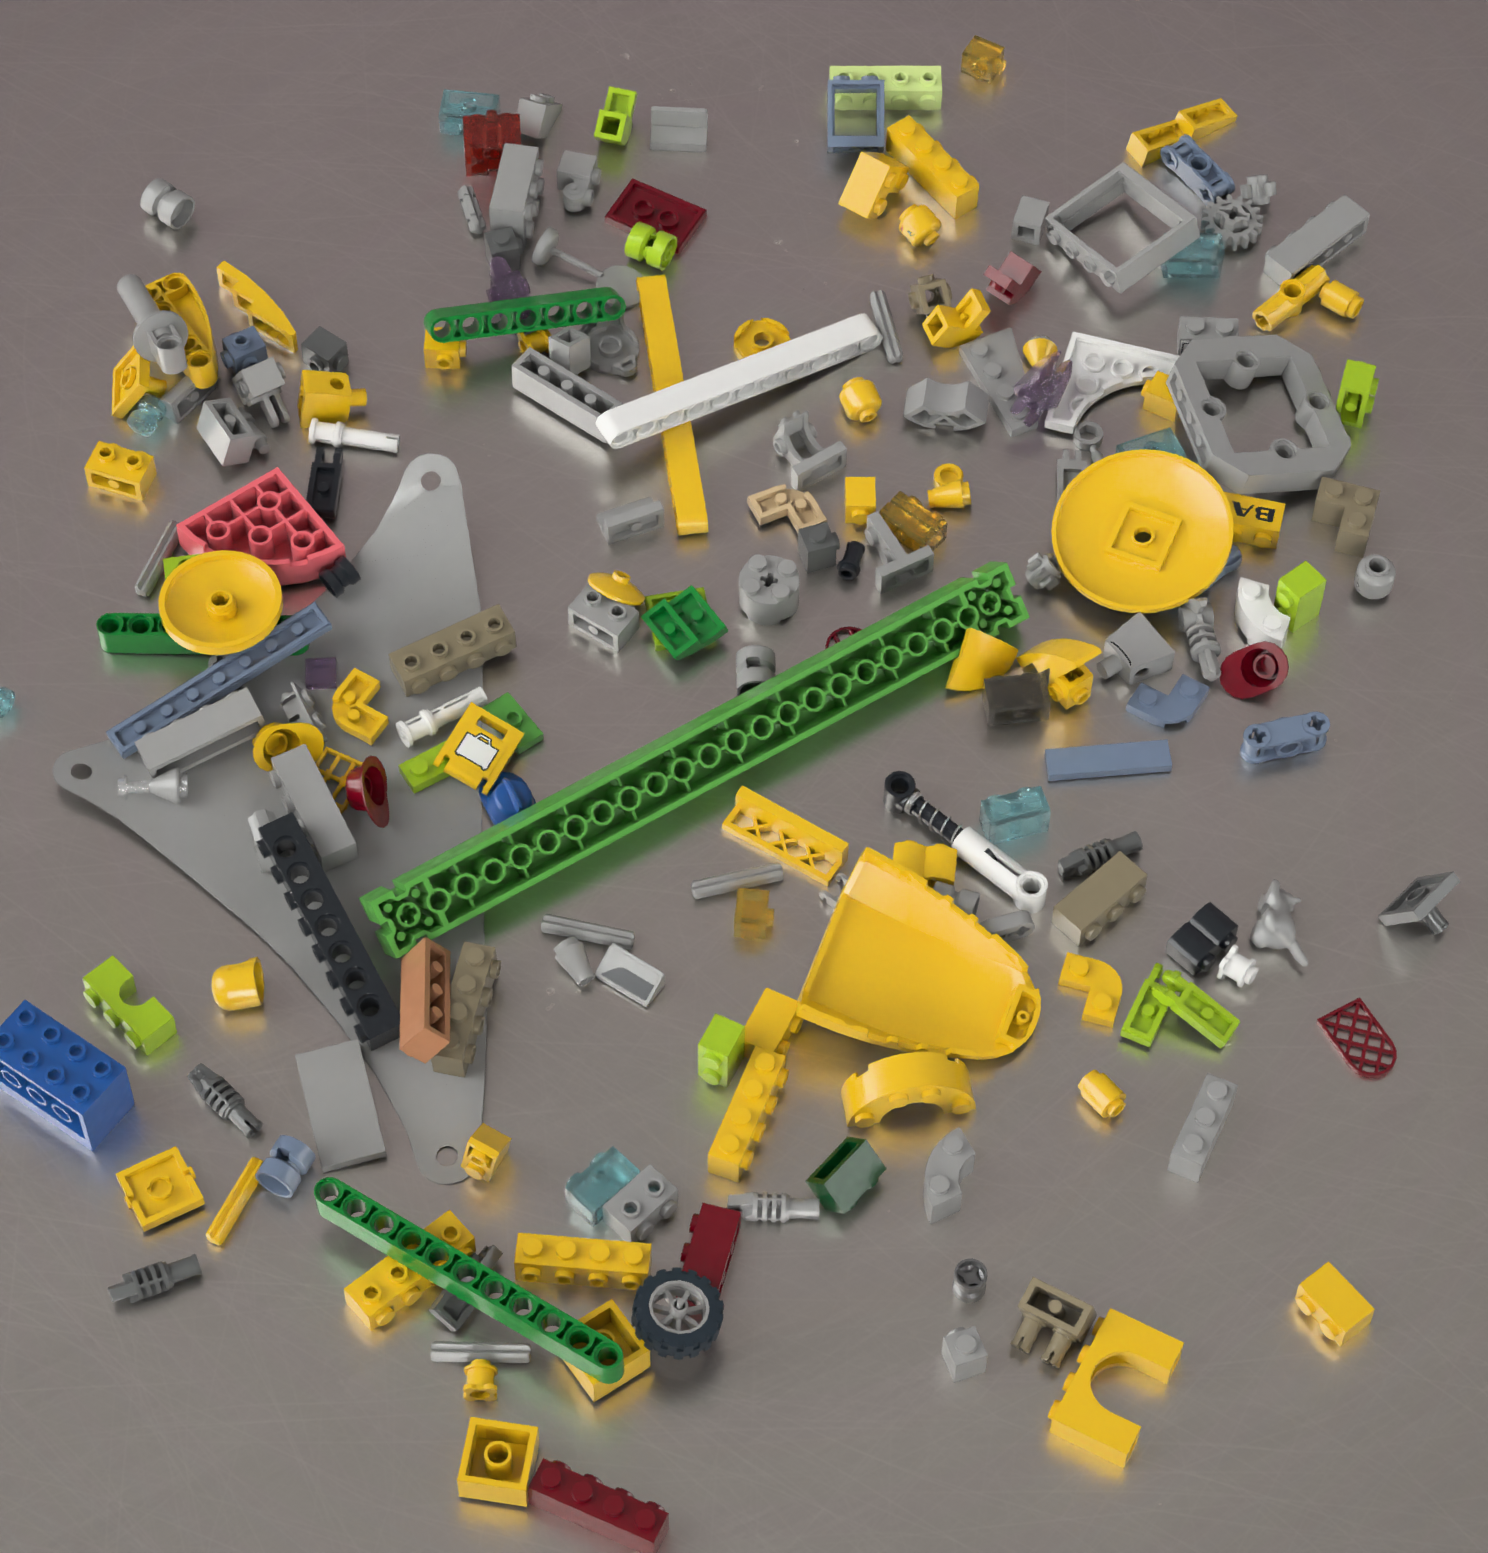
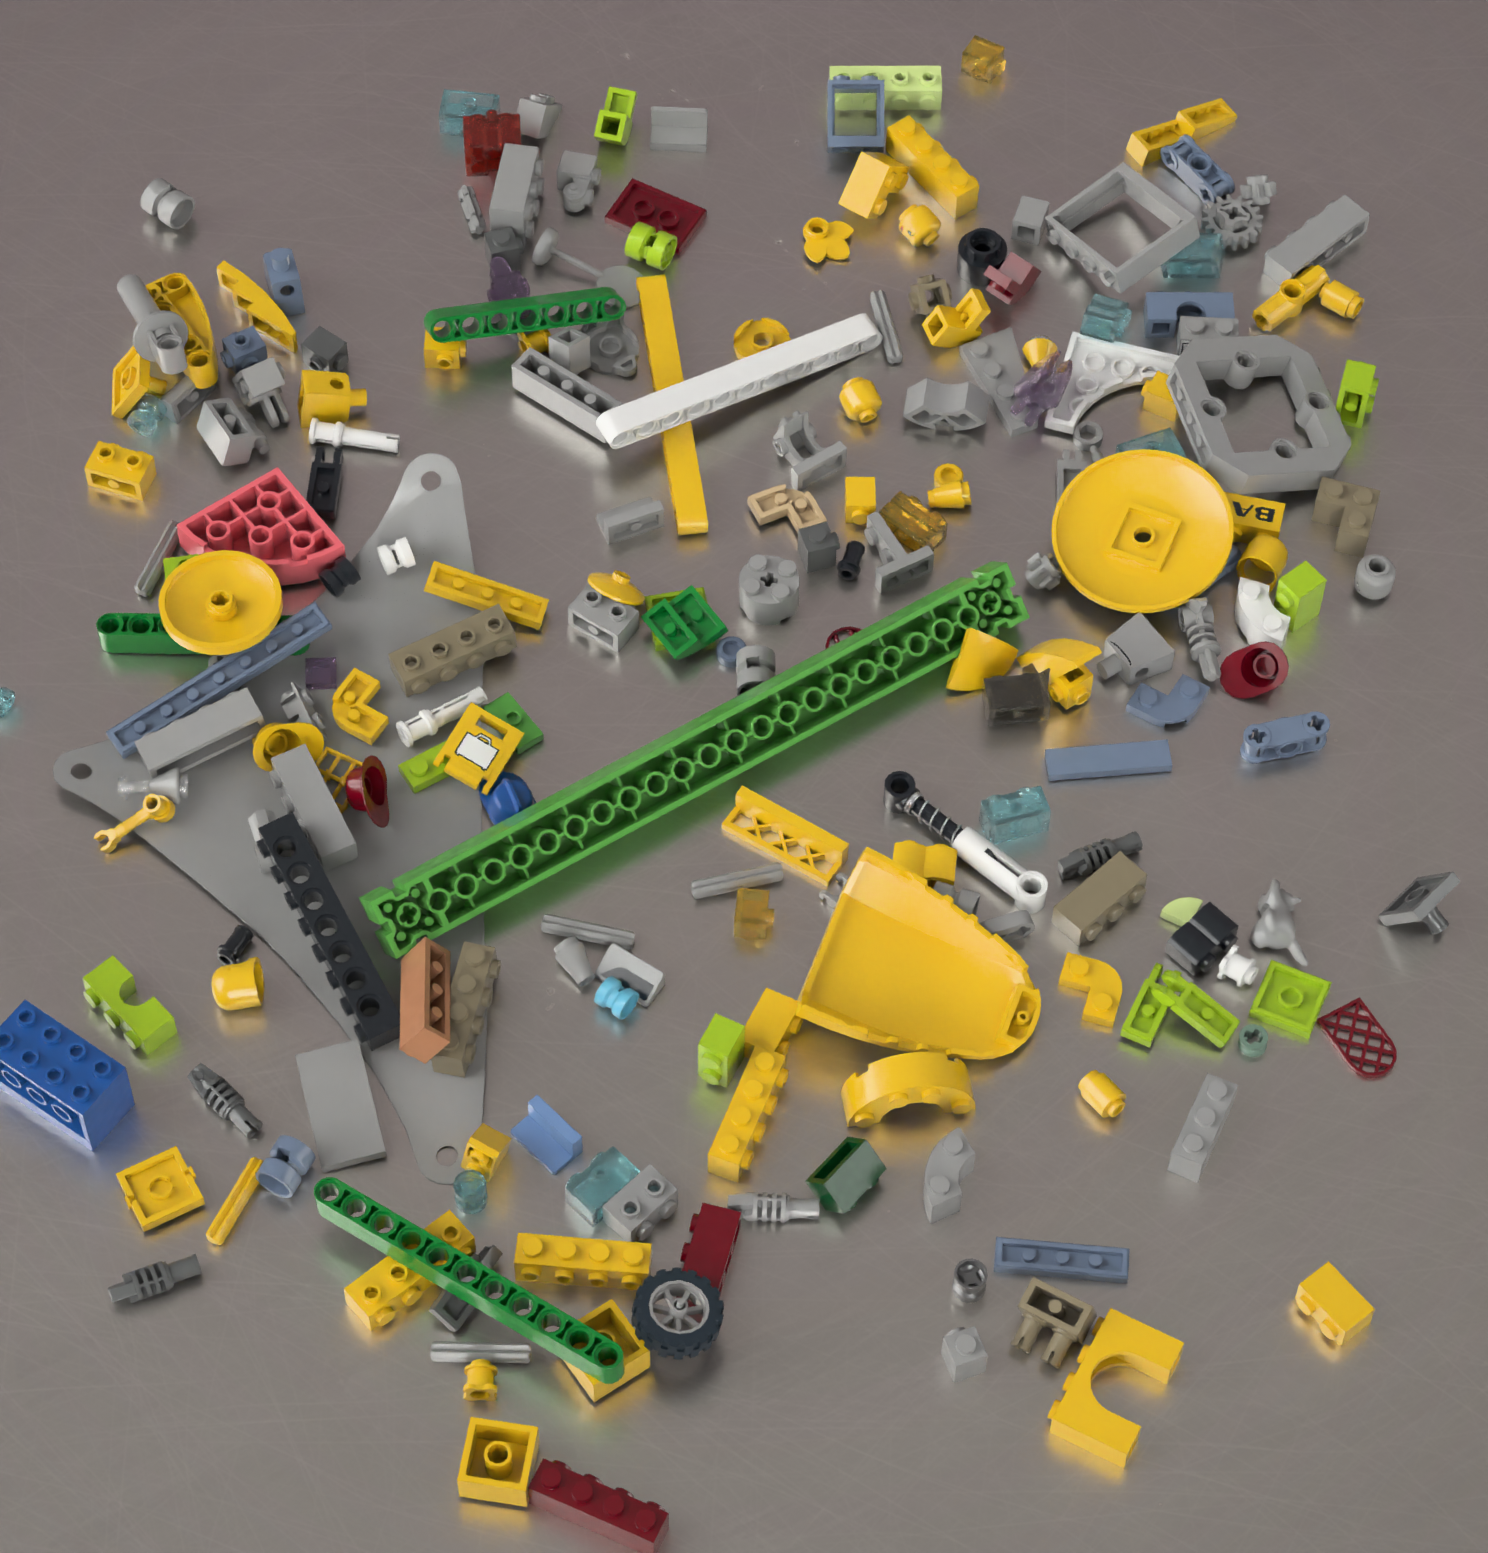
none -> yellow brick [94,794,175,853]
none -> black pin [217,925,254,965]
none -> sand blue torso [263,248,305,317]
none -> white wheel [377,537,416,576]
none -> yellow plate [424,561,549,630]
none -> clear light blue wheel [453,1170,488,1214]
none -> medium blue panel [511,1095,583,1175]
none -> medium azure wheel [594,976,639,1020]
none -> sand blue tile [716,636,746,668]
none -> yellow plate [803,217,854,263]
none -> black piece [957,228,1007,286]
none -> sand blue tile [994,1237,1130,1284]
none -> clear light blue brick [1080,293,1132,343]
none -> sand blue arch [1143,291,1235,338]
none -> yellowish green tile [1160,897,1203,927]
none -> yellow helmet [1236,535,1288,592]
none -> sand green bush [1238,1024,1268,1057]
none -> lime tile [1248,960,1332,1039]

